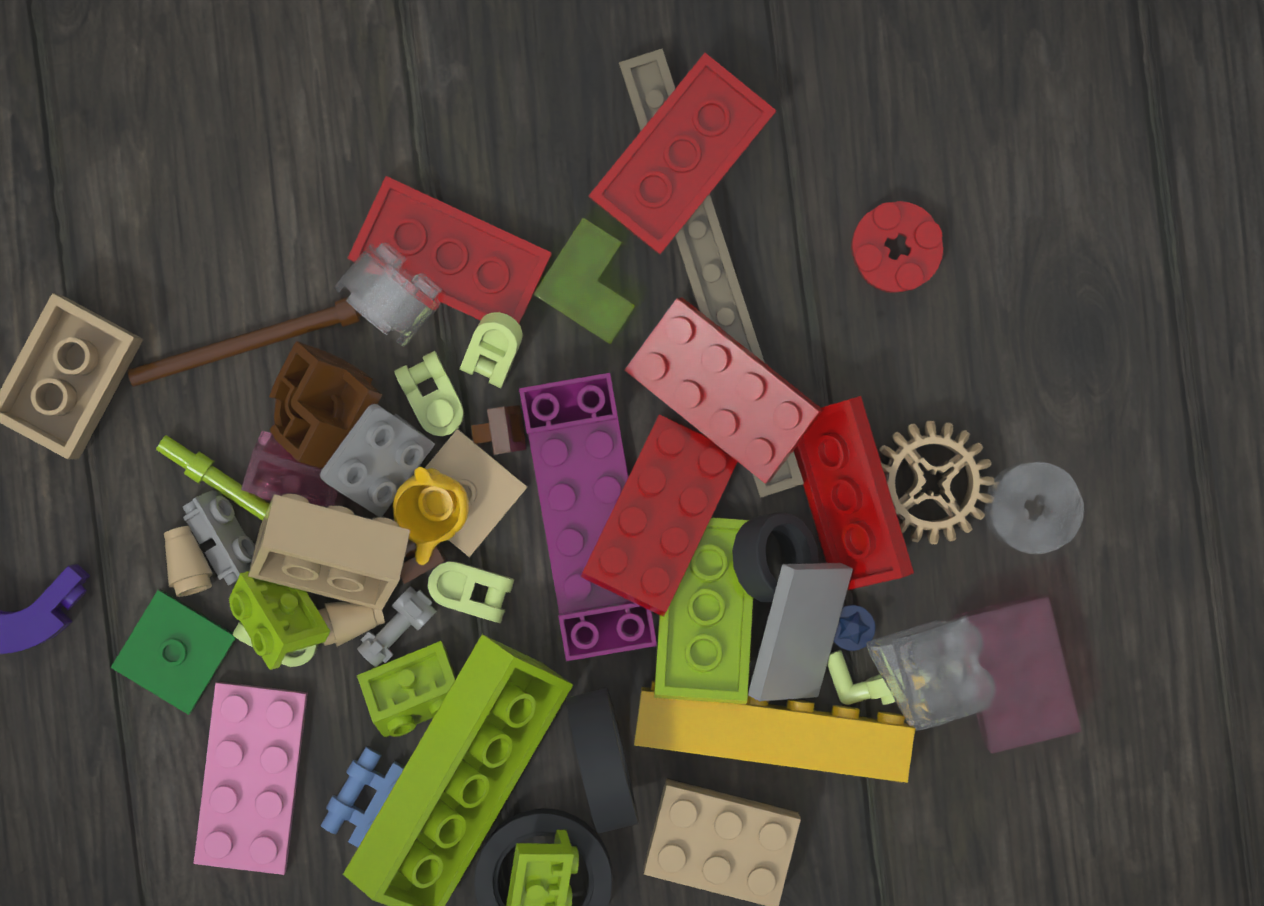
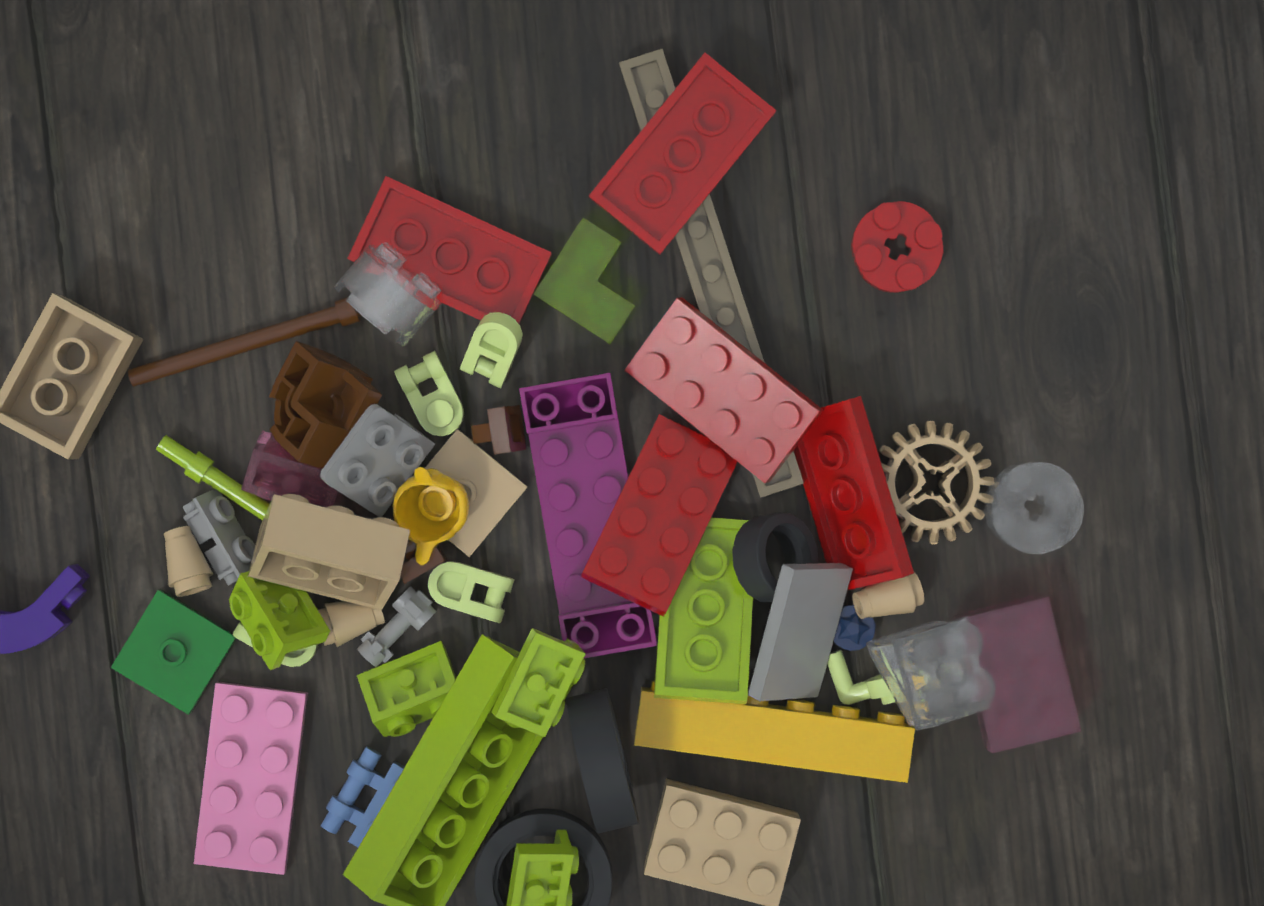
none -> lime bracket [492,628,585,737]
none -> tan cone [852,572,924,619]

